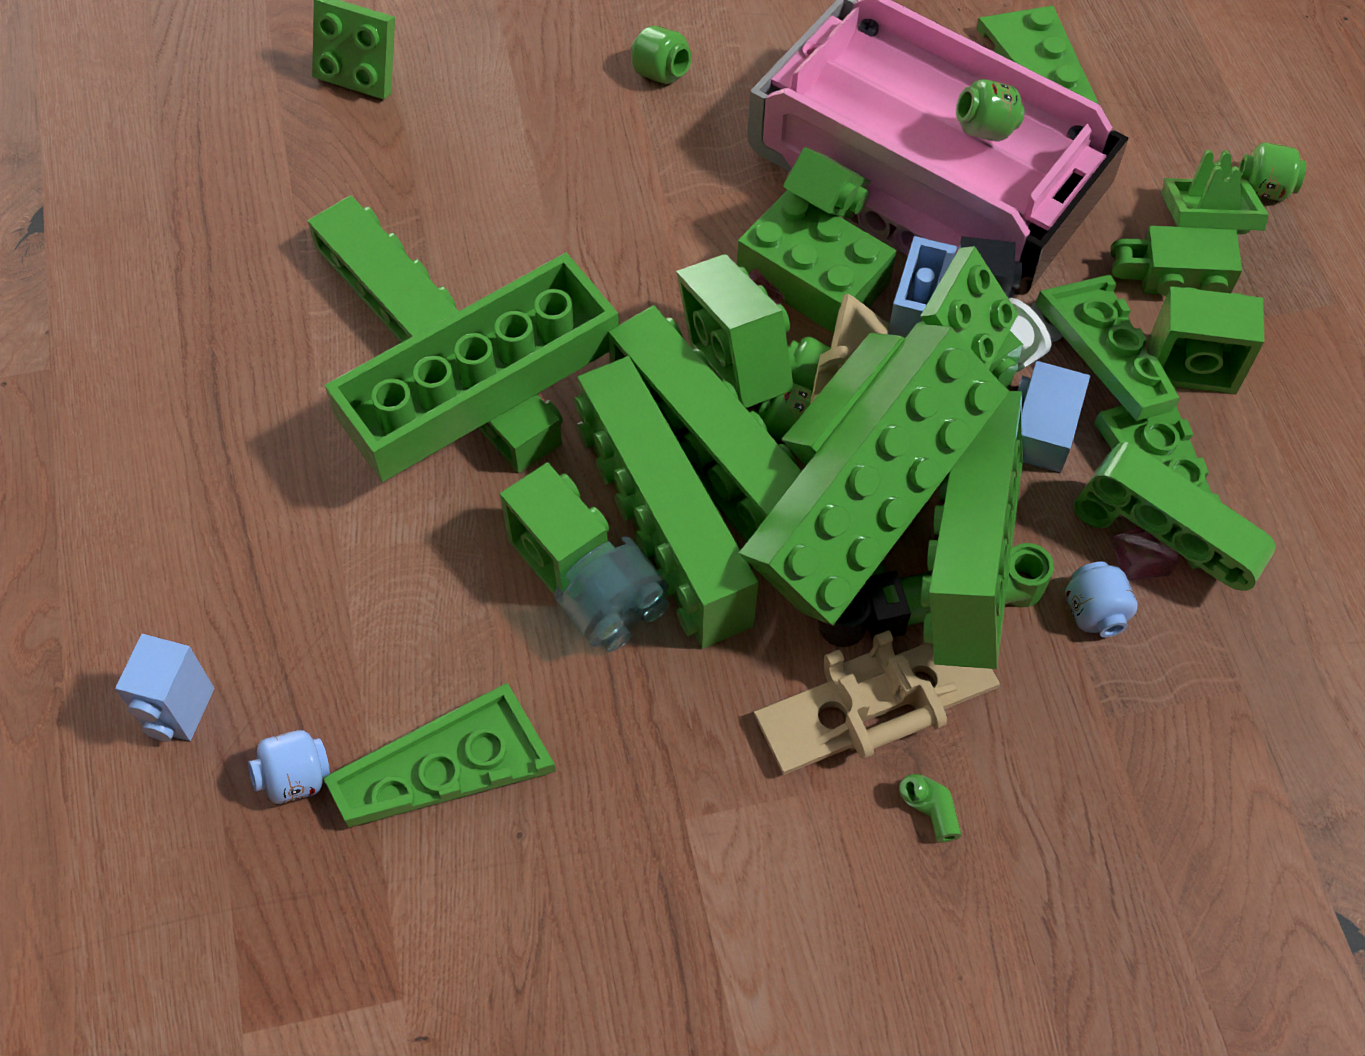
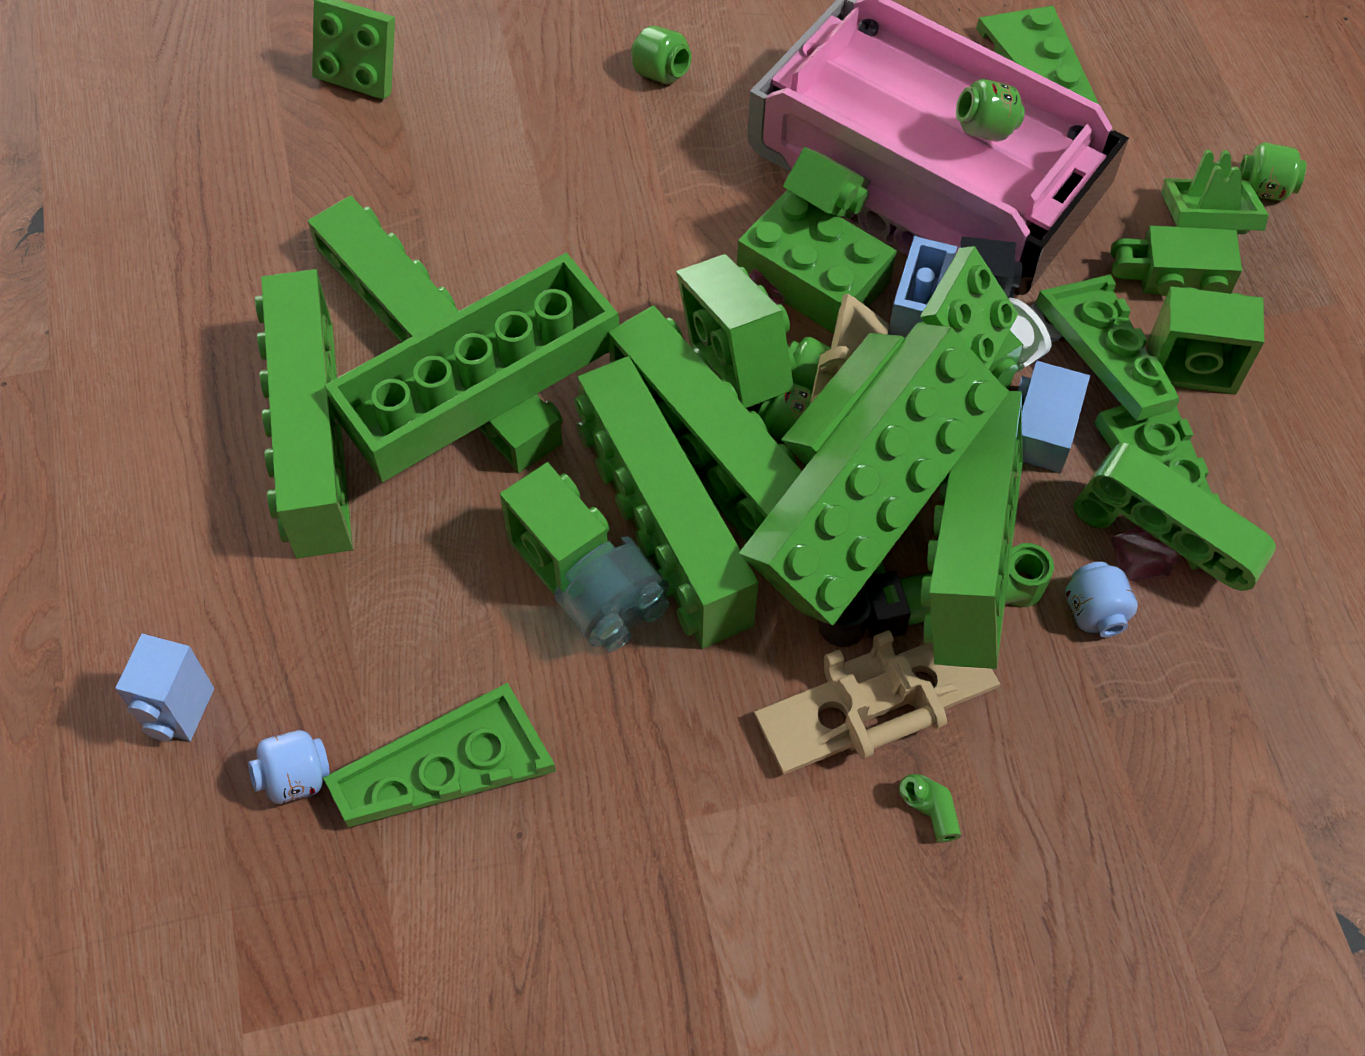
none -> bright green brick [255,269,353,559]

